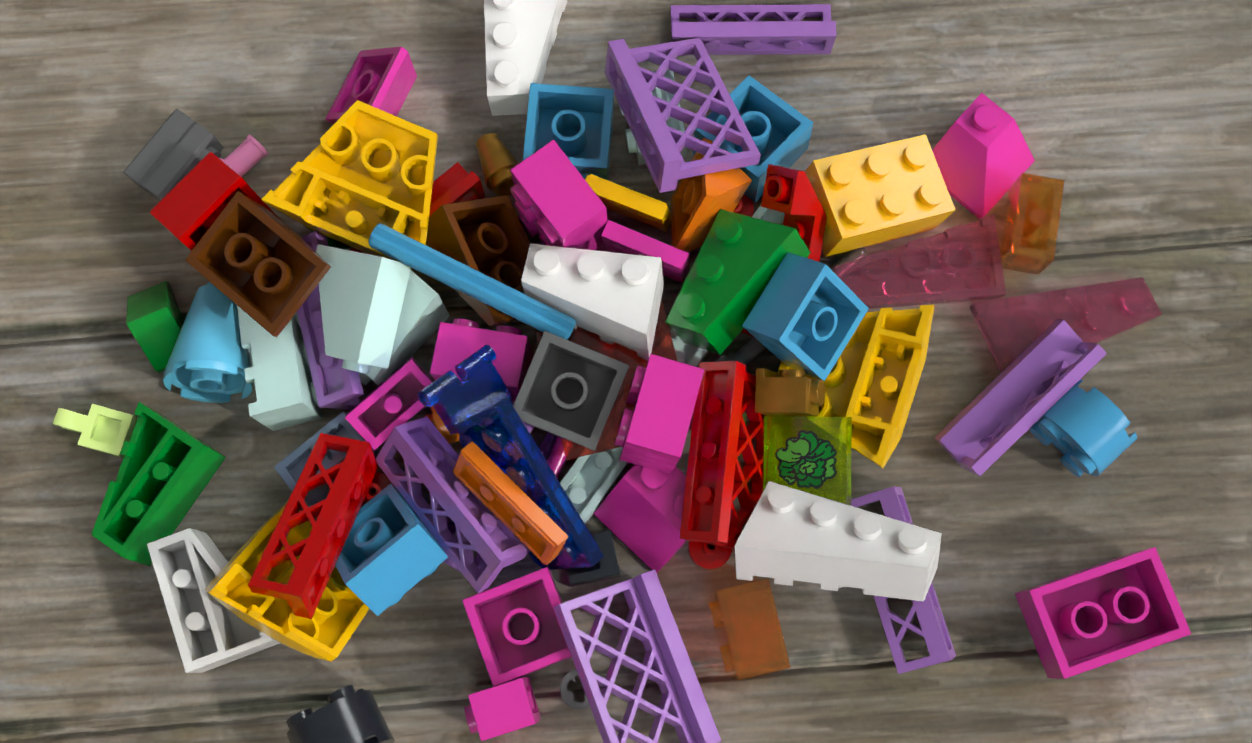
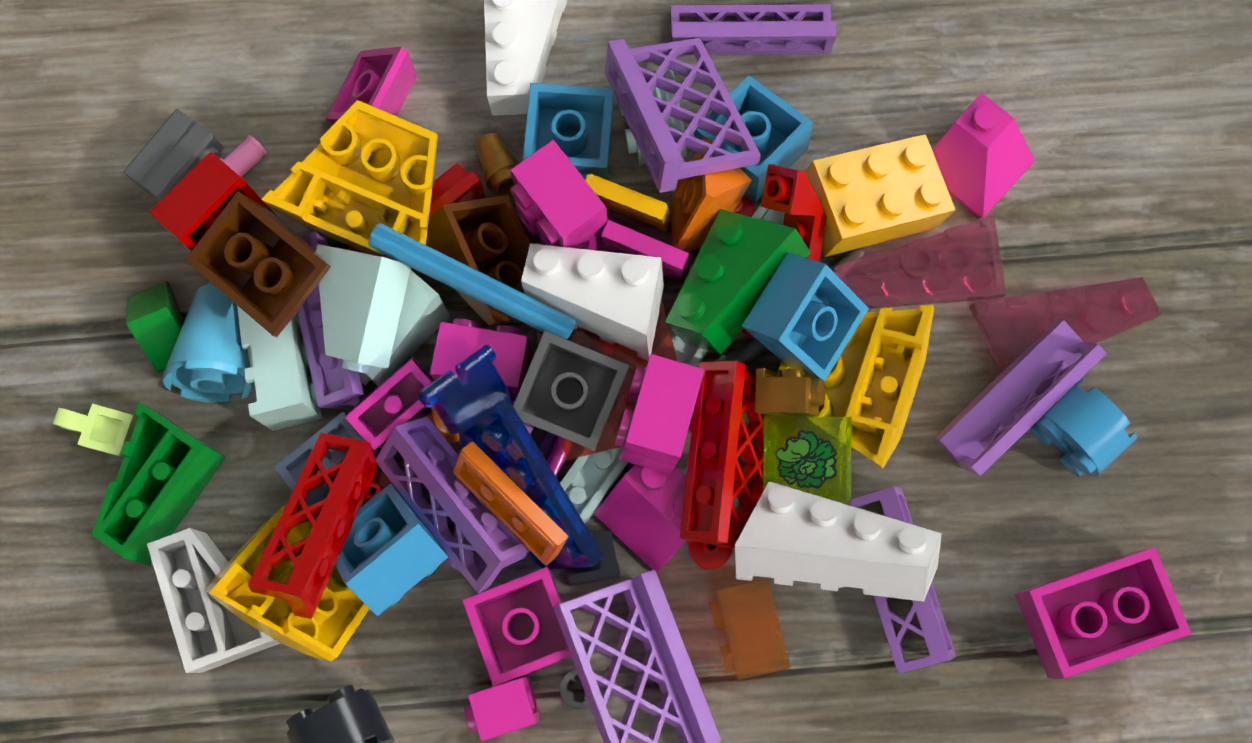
clear orange brick [997,173,1065,275] -> none

